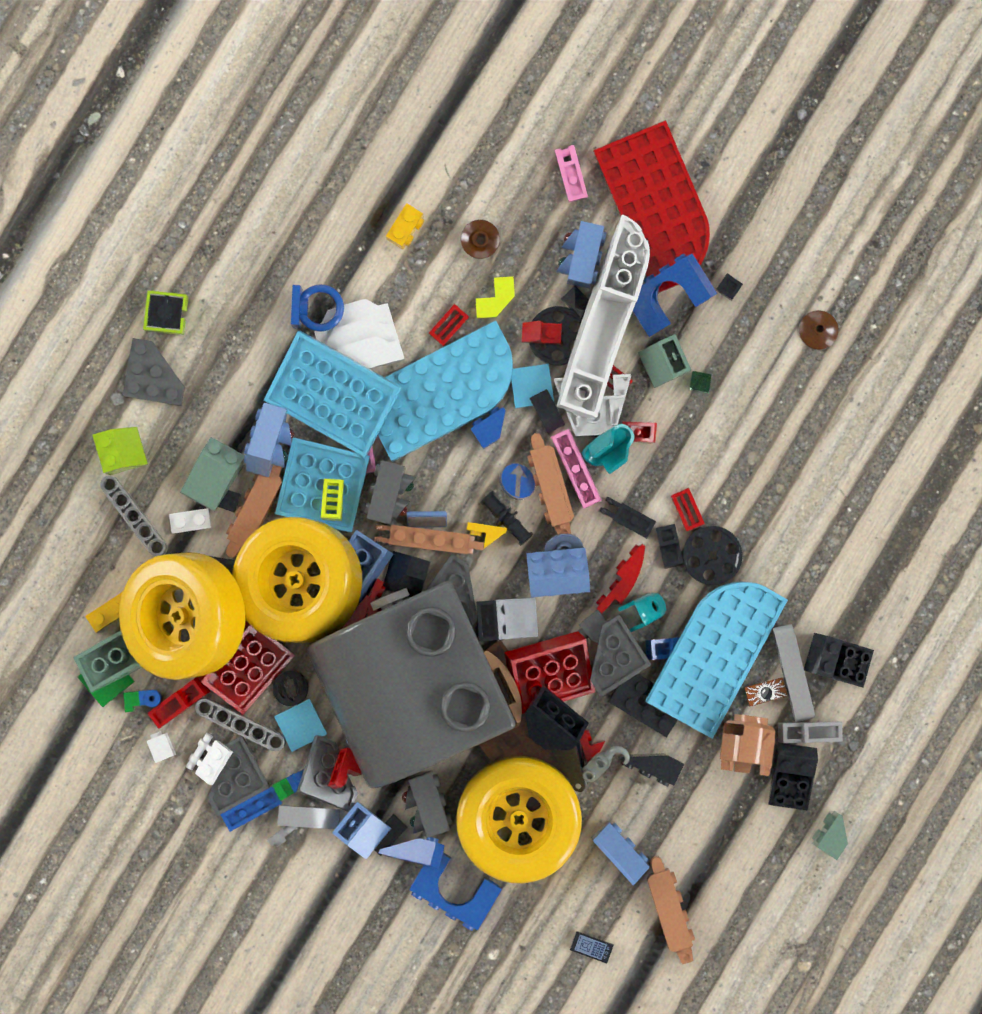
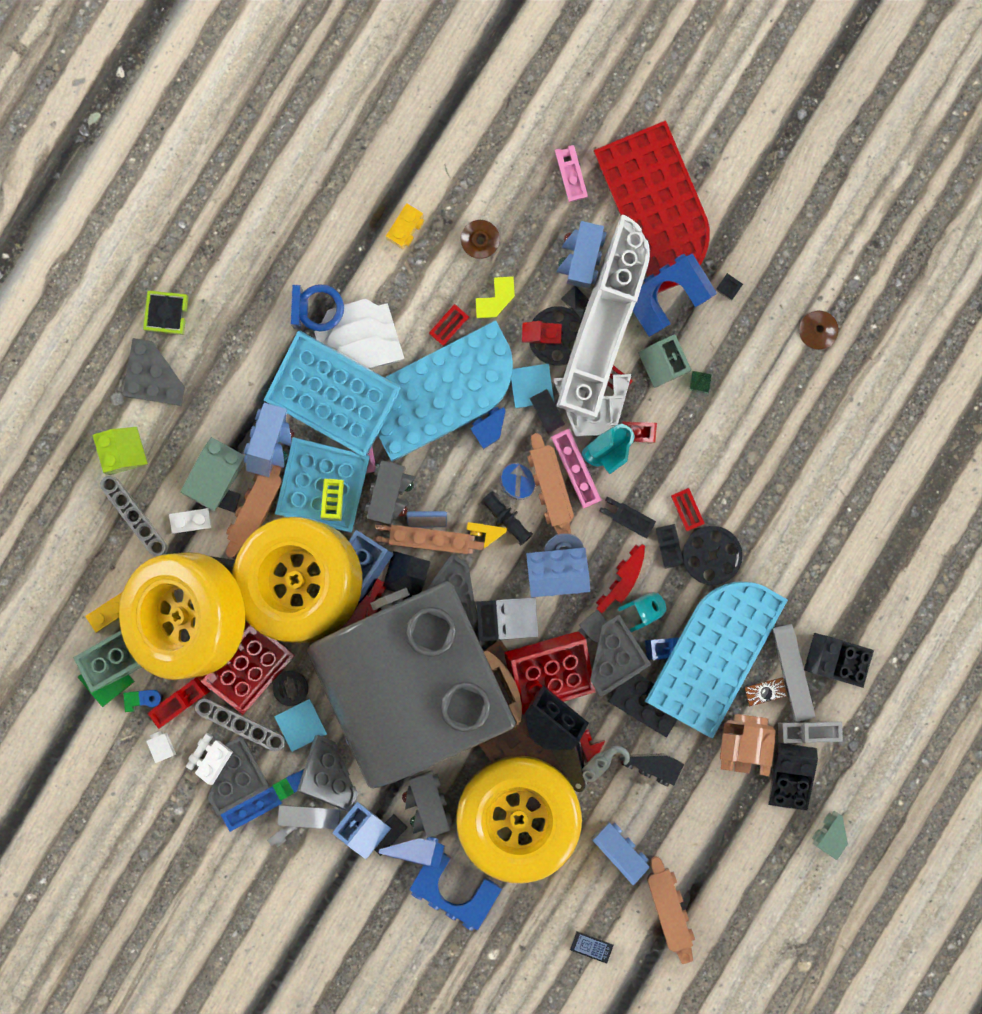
red slope [328,747,362,789] -> none

